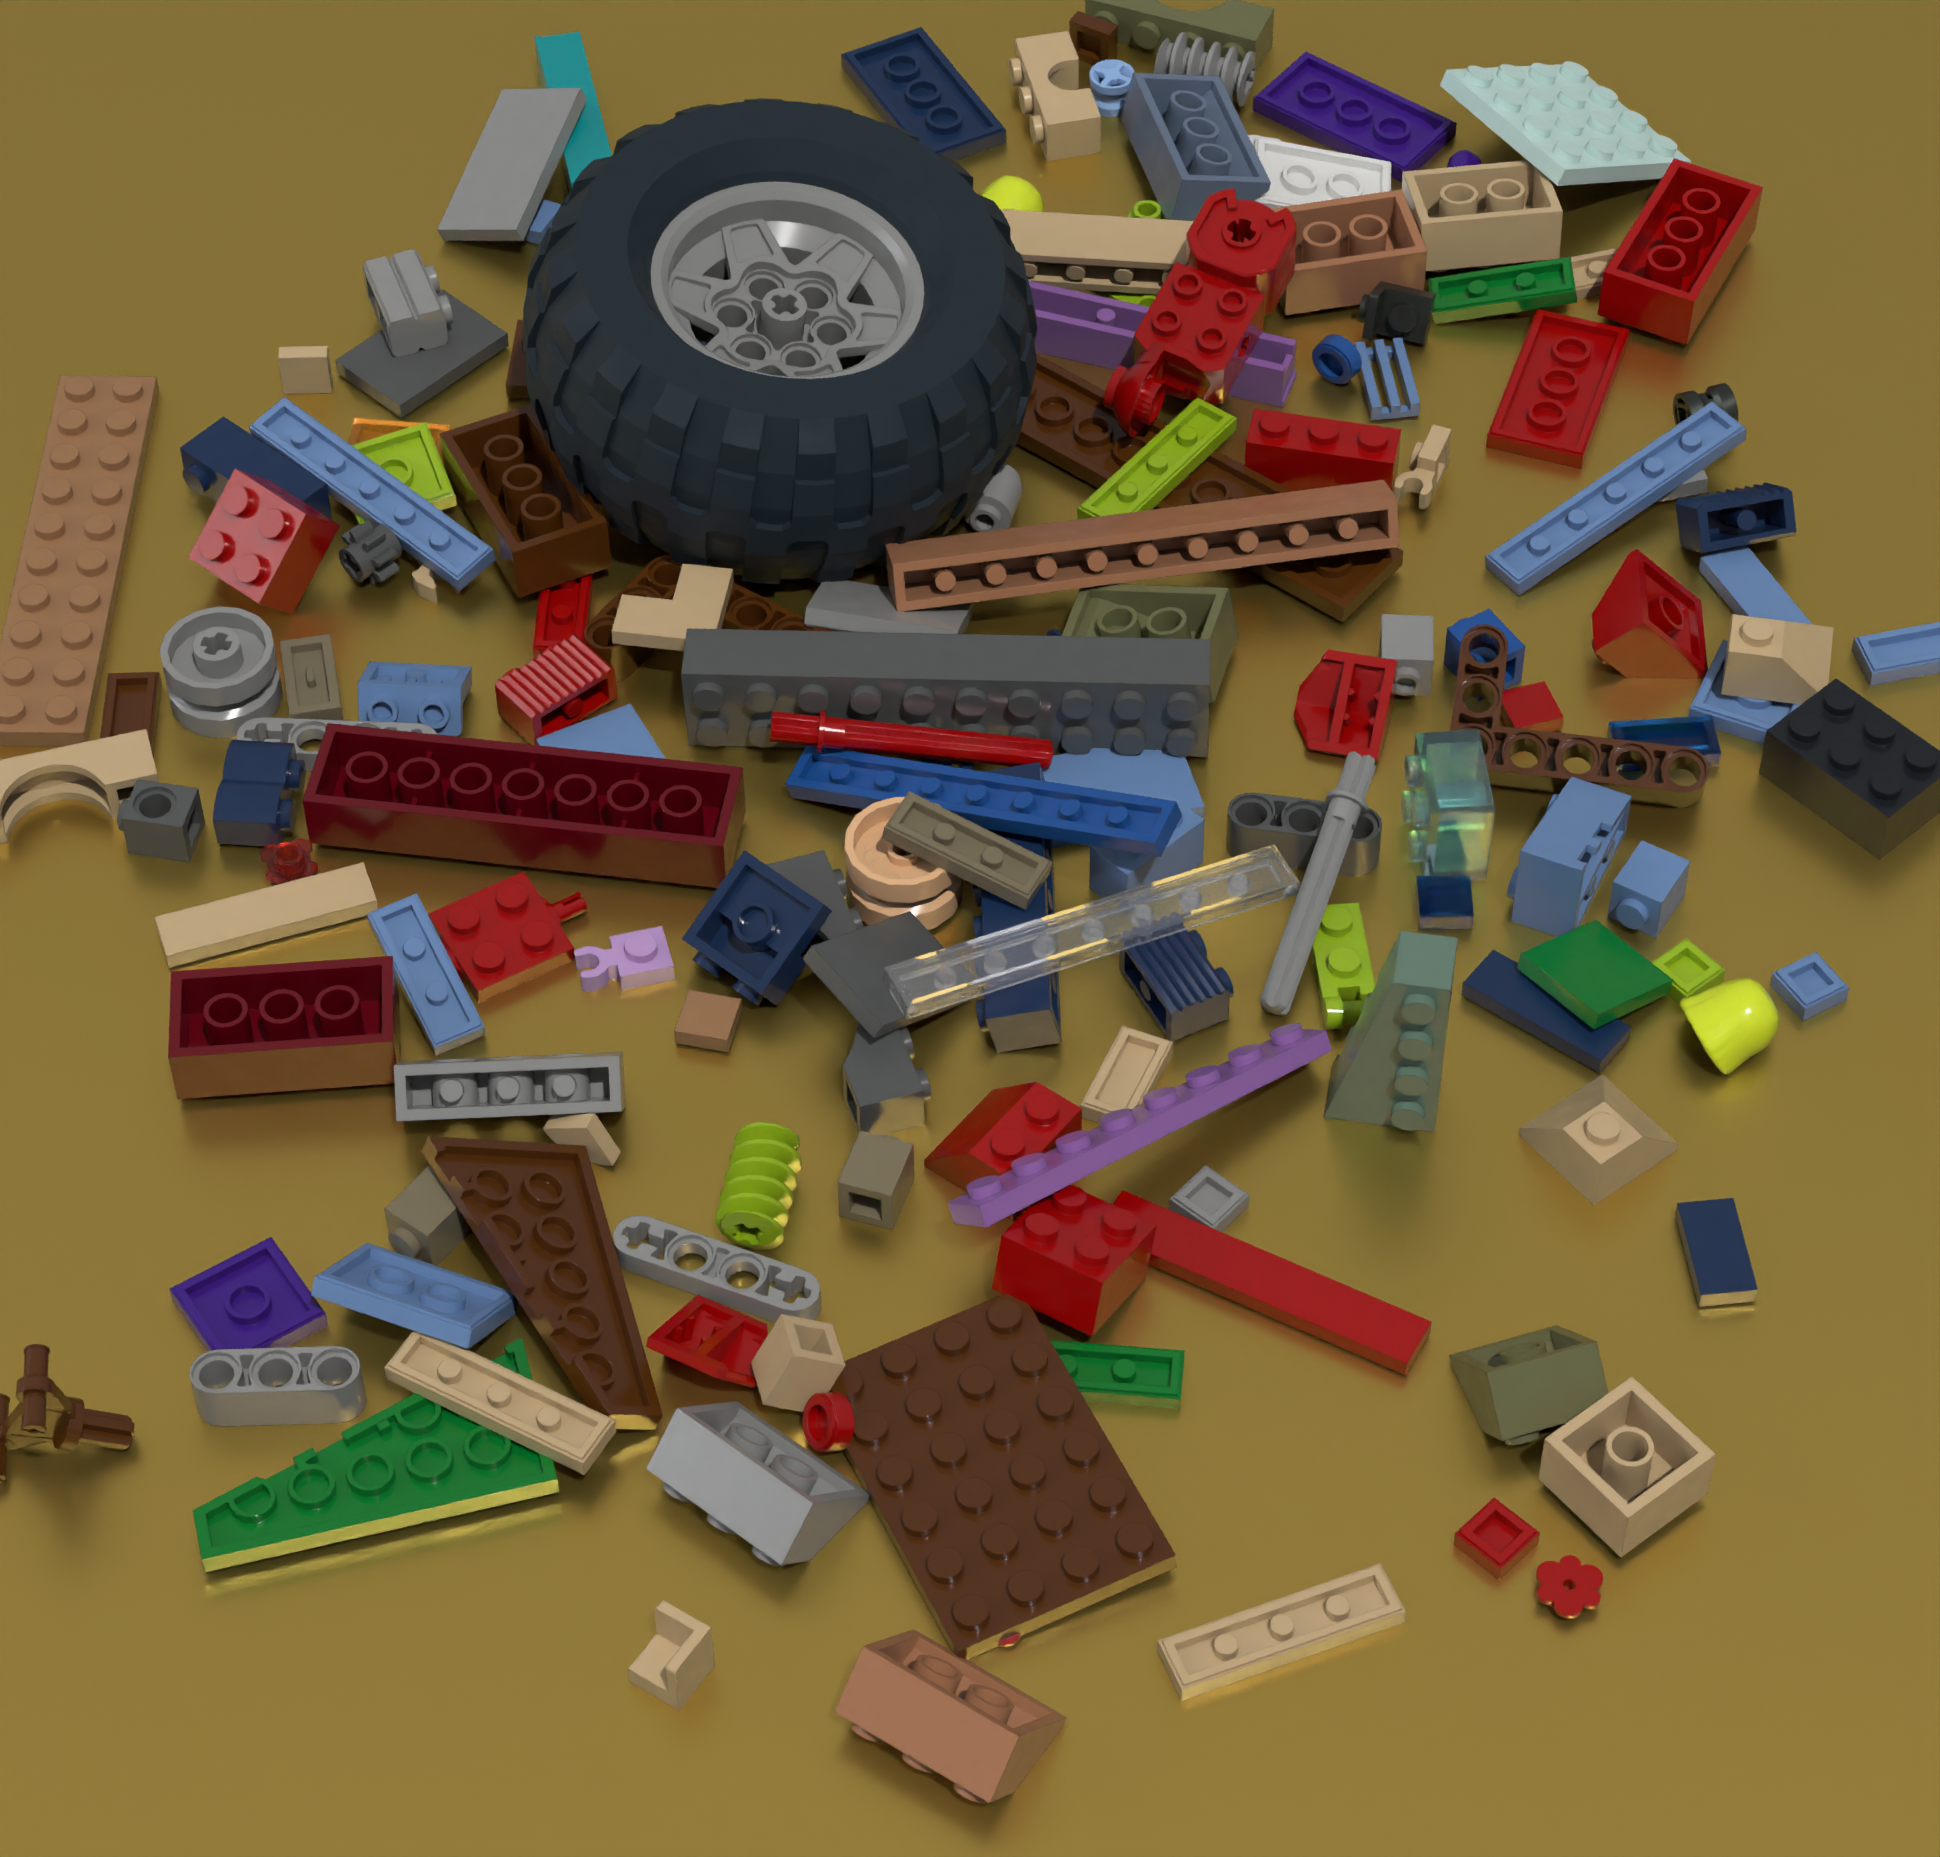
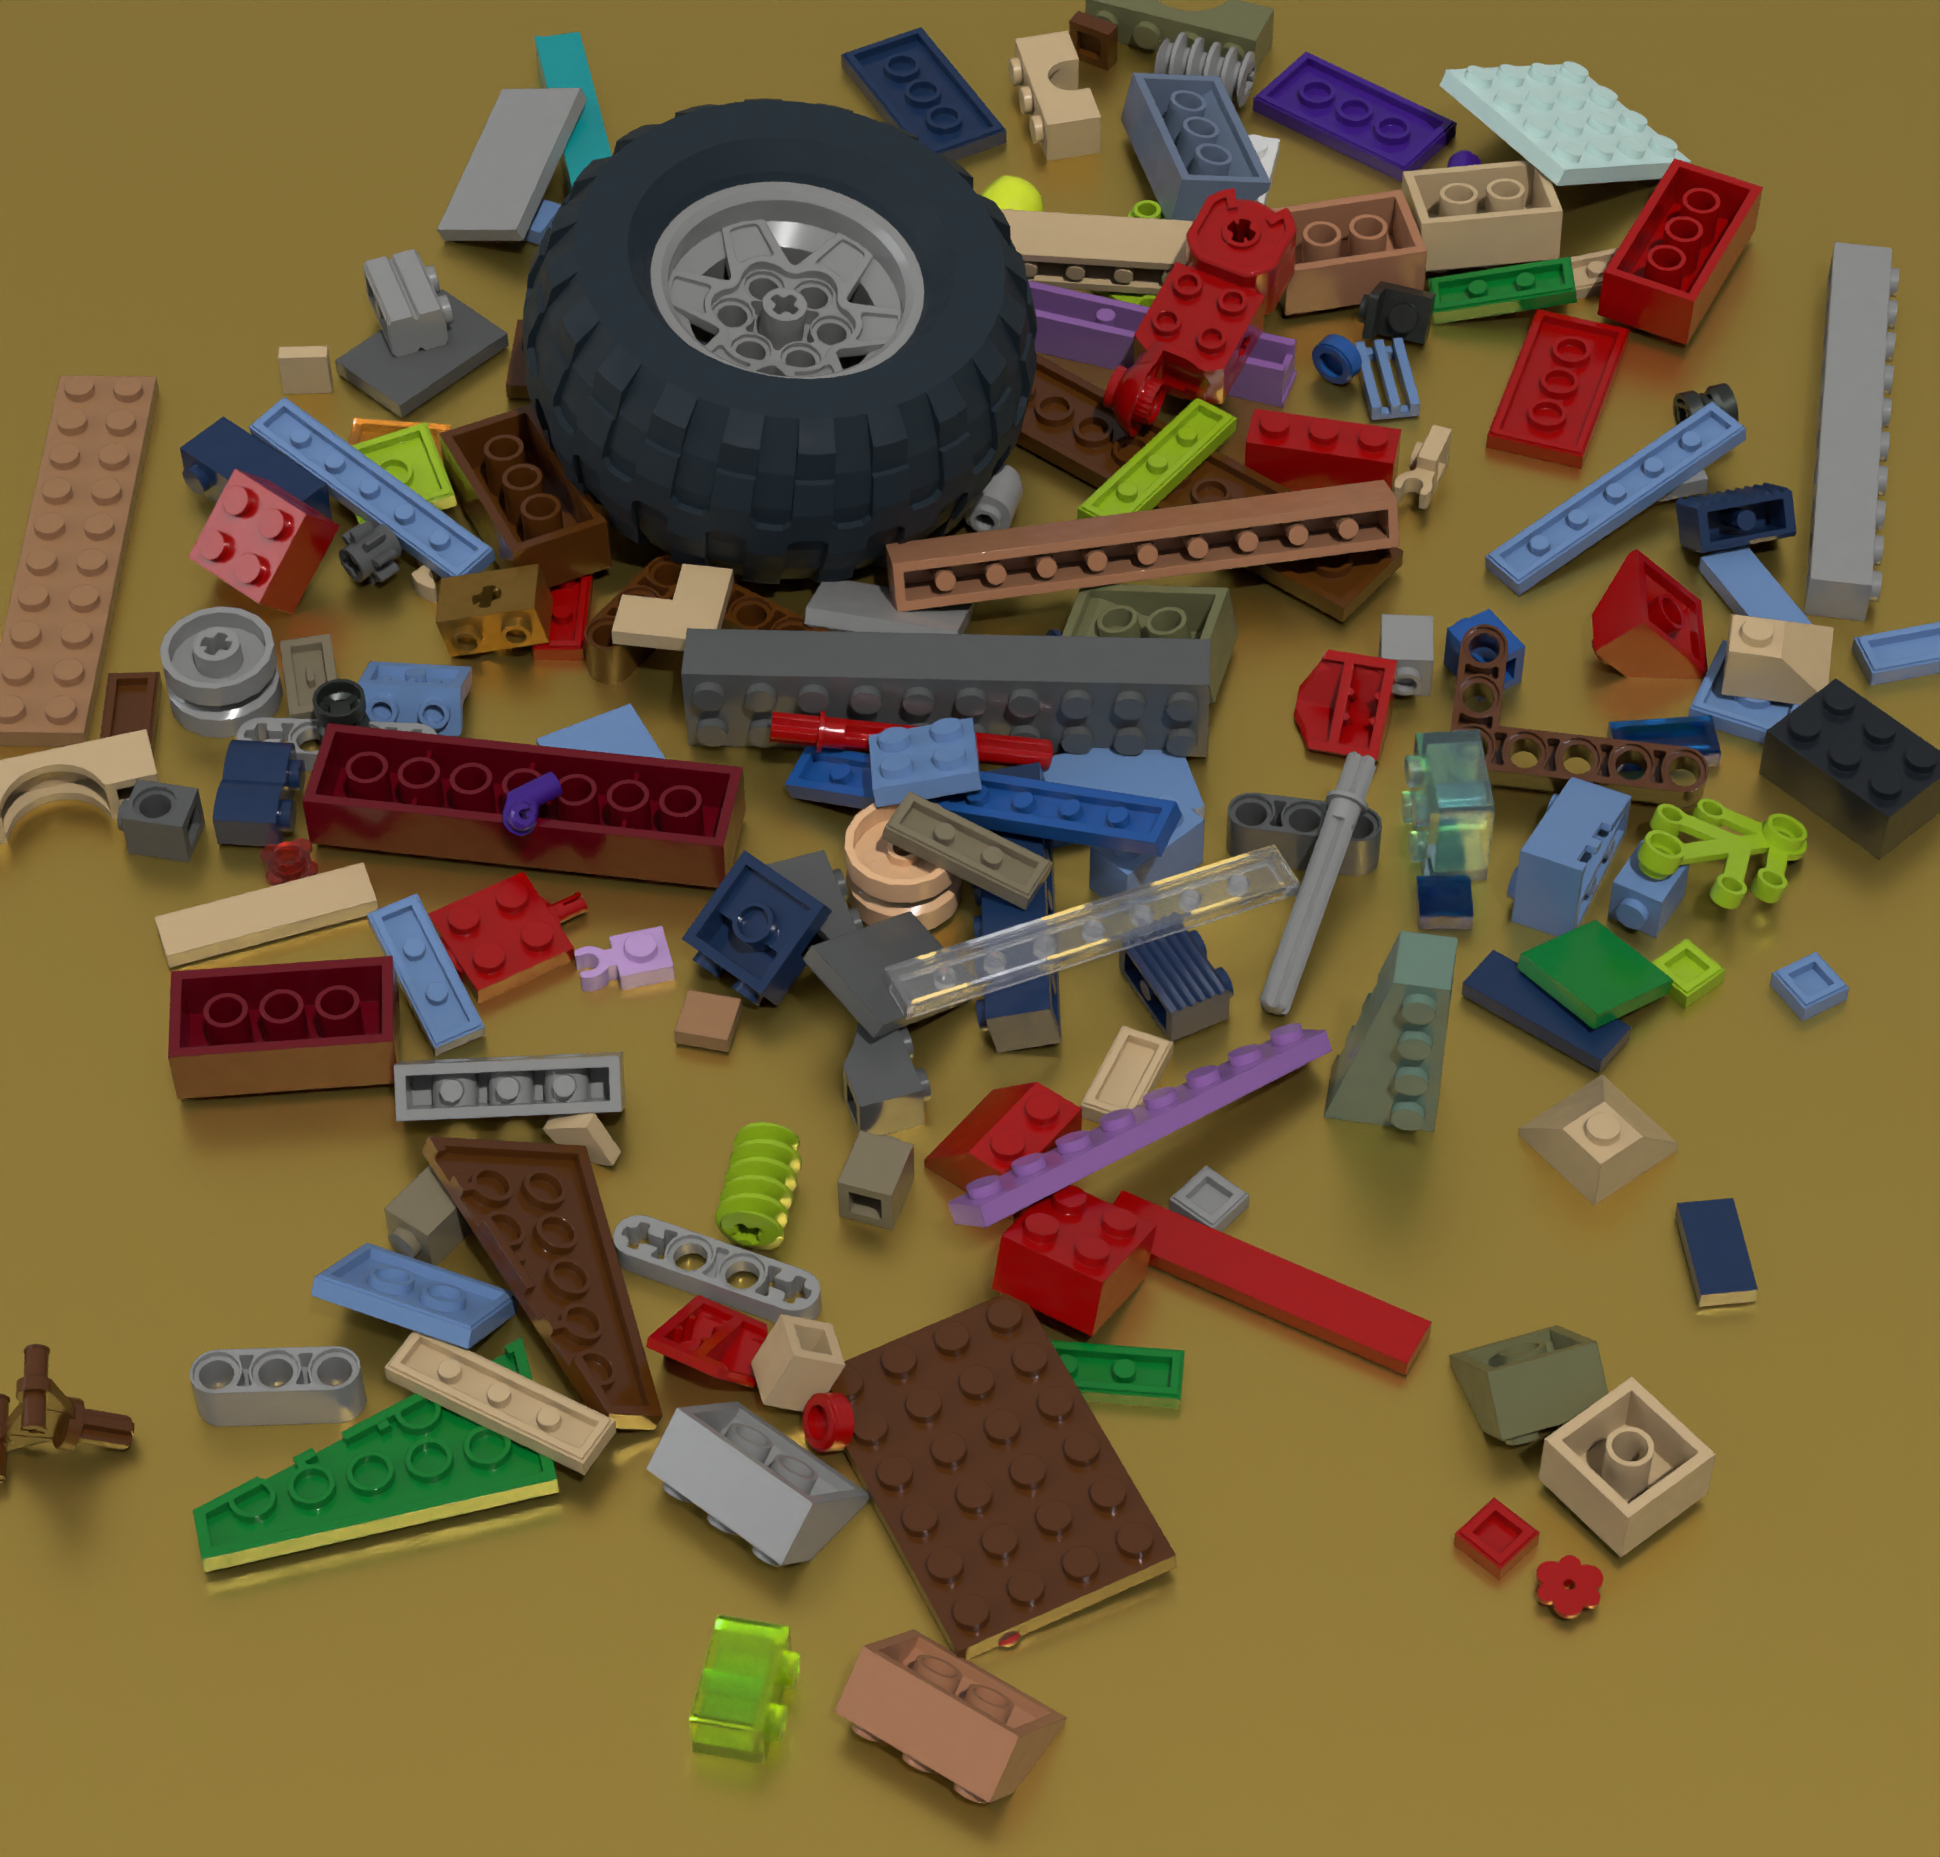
dark purple tile [170,1237,328,1351] -> none
red brick [495,635,618,745] -> none
tan panel [628,1600,715,1710] -> none
light blue wheel [1089,59,1135,117] -> none
tan tile [1157,1563,1406,1701] -> none
white tile [1253,137,1391,208] -> none
lime plate [1310,902,1375,1030] -> none
red tile [1500,681,1564,732] -> none
neon yellow hair [1679,978,1779,1075] -> none
none -> pearl dark grey wheel [312,679,370,743]
none -> pearl gold brick [436,564,553,657]
none -> dark purple arm [502,771,562,836]
none -> clear neon green brick [689,1615,801,1764]
none -> medium blue plate [869,717,982,808]
none -> lime plant [1637,798,1807,909]
none -> light grey brick [1804,242,1900,621]

